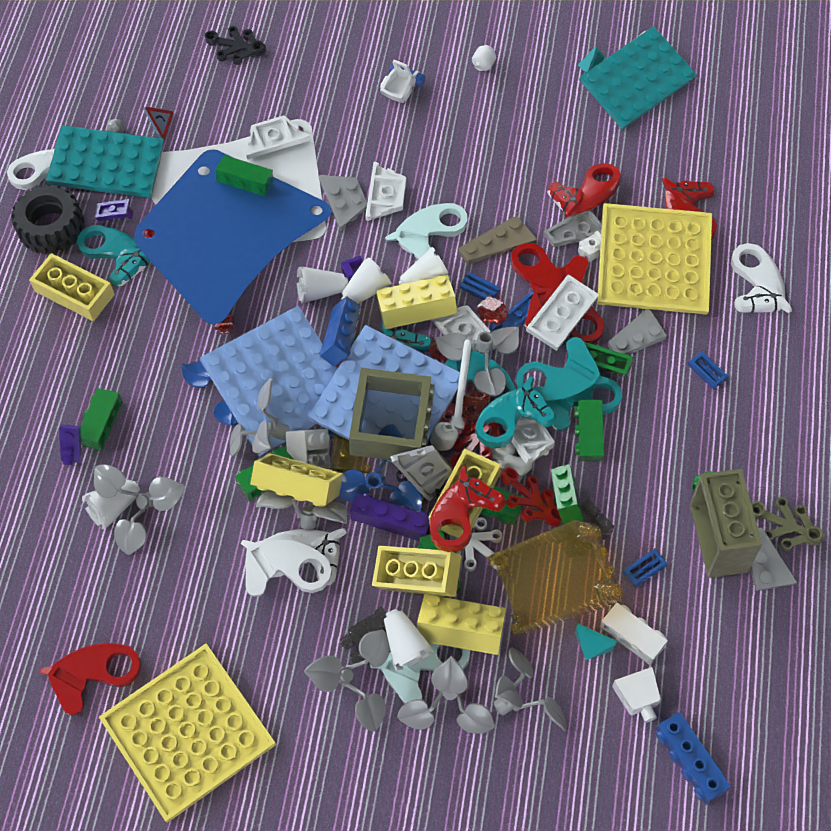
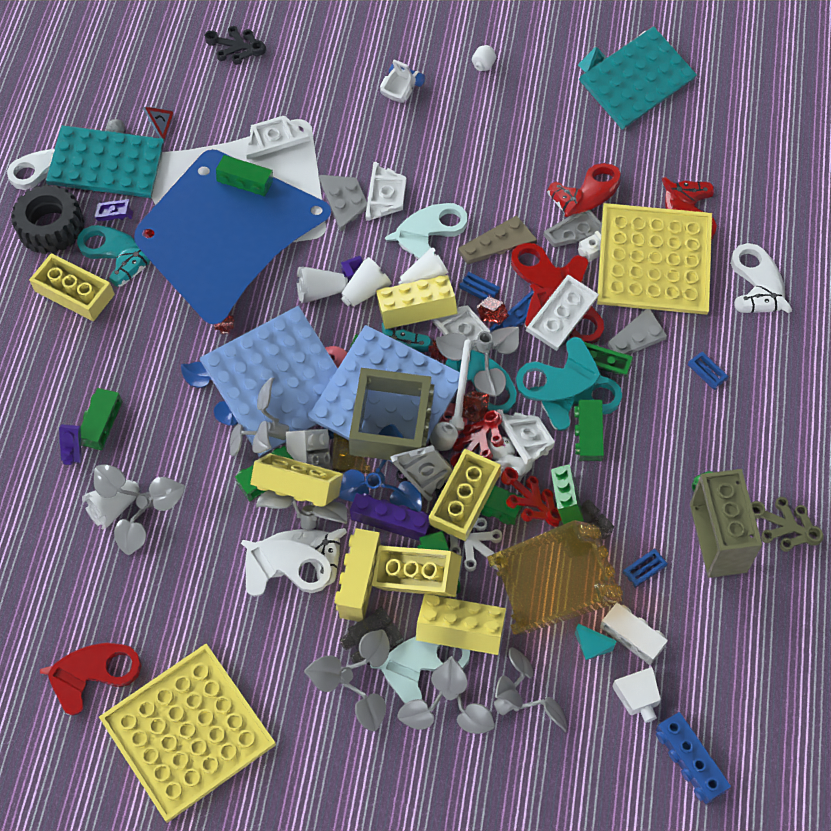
blue brick [320,296,361,366] -> none
white cone [384,609,434,671] -> none
red animal [430,466,506,552] -> none
teal animal [475,376,556,449] -> none
light grey wing [750,528,797,591] -> none
none -> light yellow brick [334,528,381,623]

